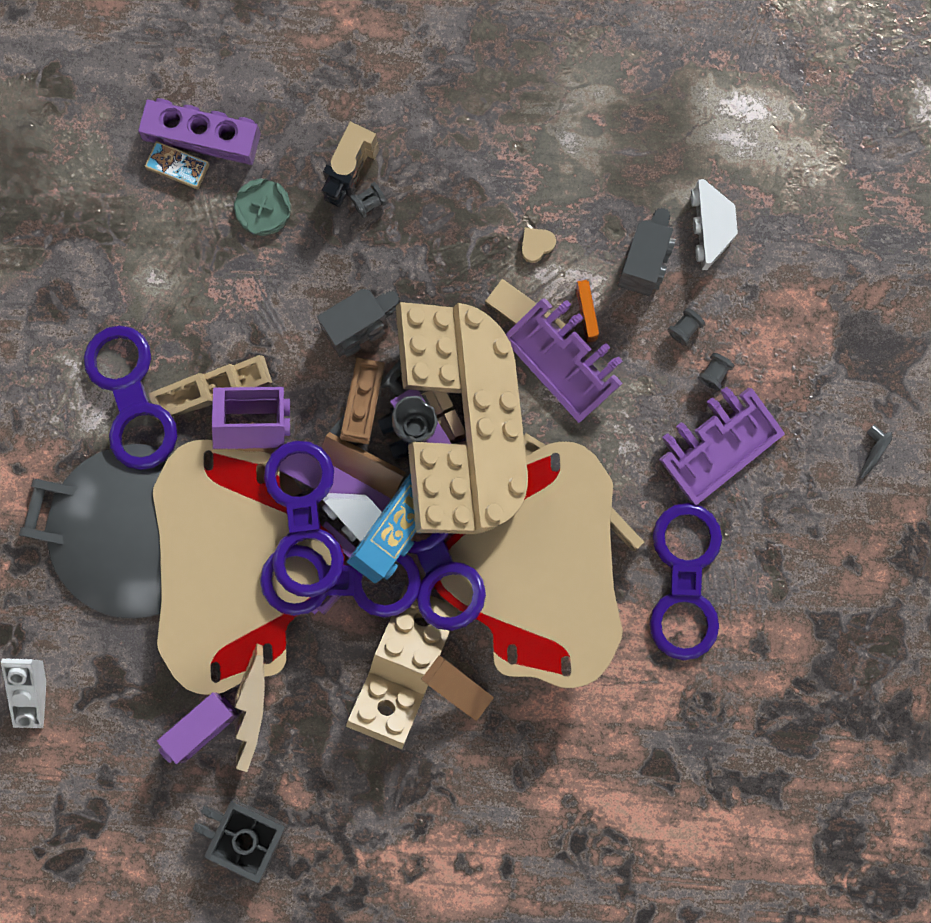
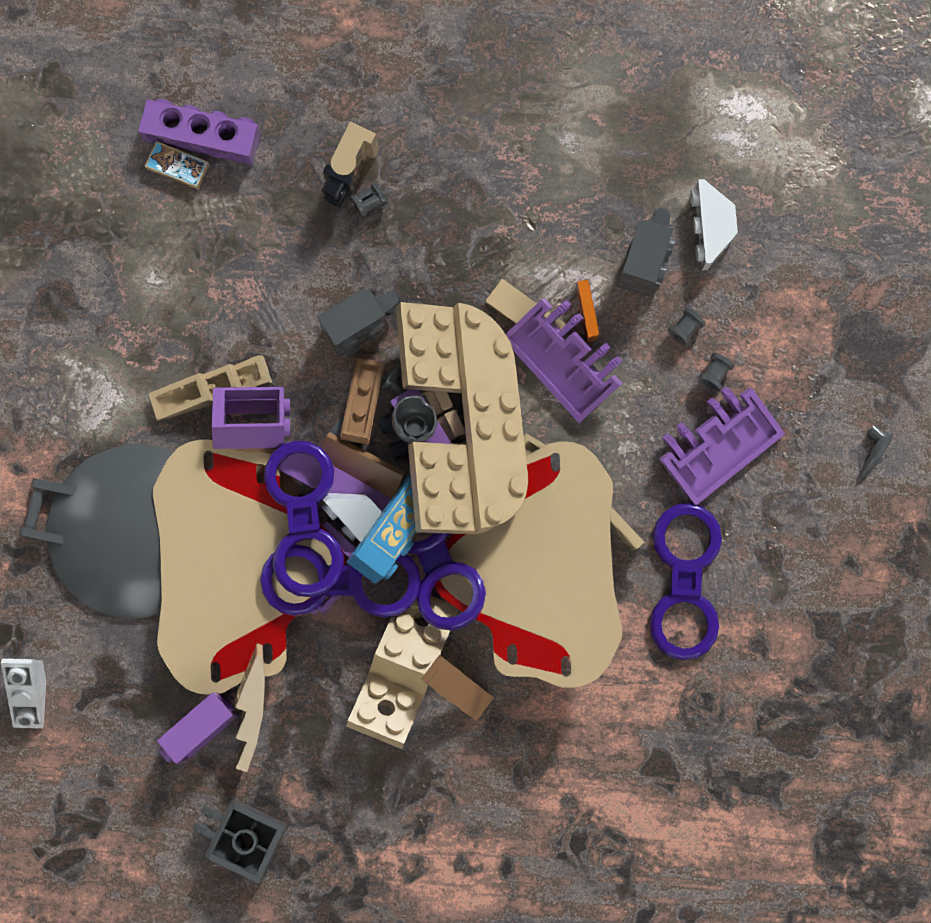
dark purple bar [84,325,178,470] -> none
sand green tile [234,178,291,236] -> none
tan tile [522,227,556,263] -> none

